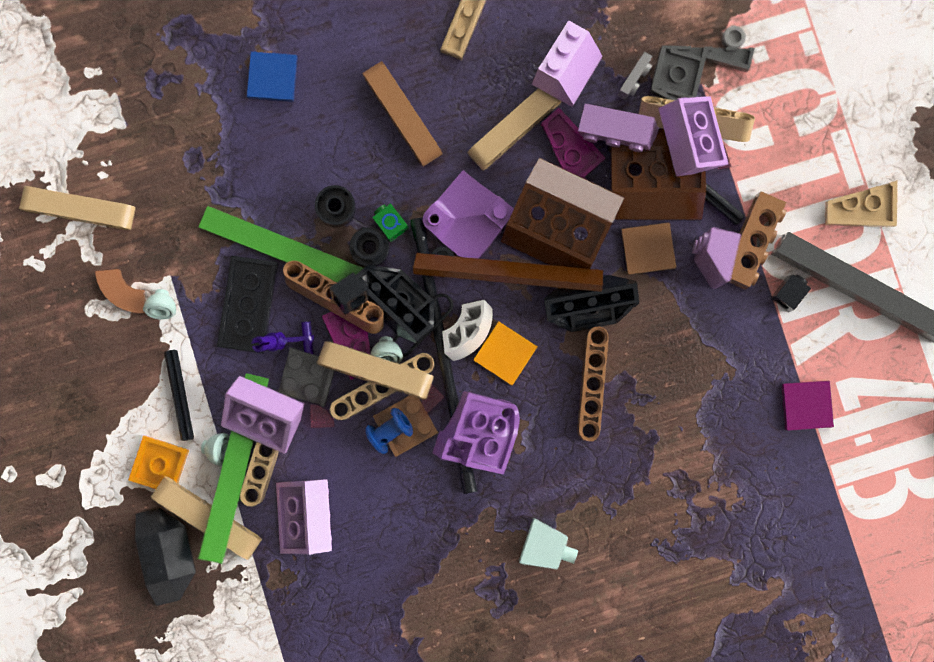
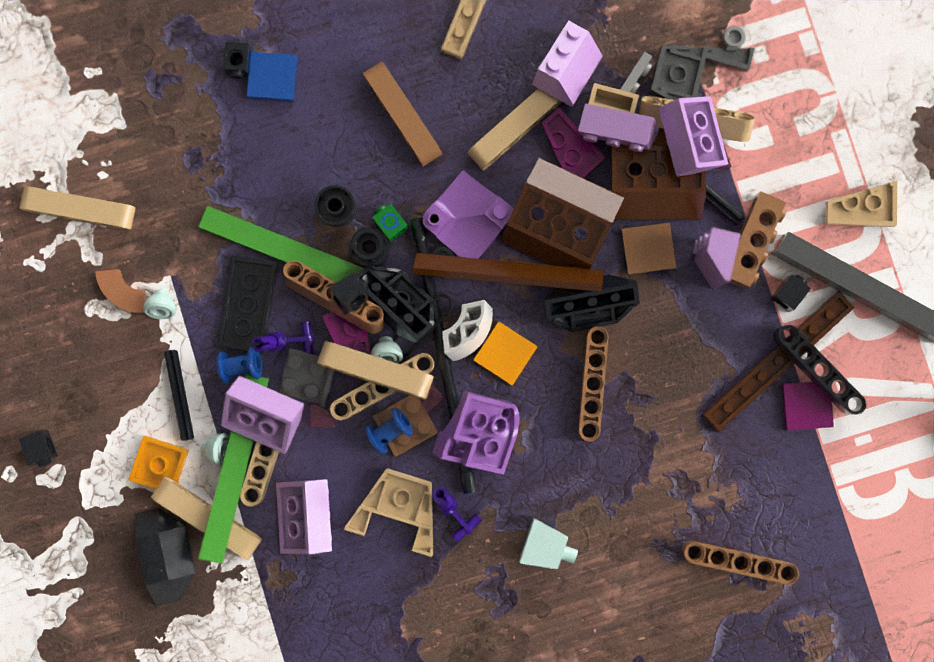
none -> black brick [19,430,58,468]
none -> blue hose [216,347,262,384]
none -> black brick [223,42,252,79]
none -> tan wing [344,468,433,557]
none -> dark purple pin [432,487,482,543]
none -> tan brick [588,83,639,113]
none -> medium nougat beam [681,540,799,584]
none -> reddish brown tile [702,291,855,432]
none -> black beam [773,325,867,415]

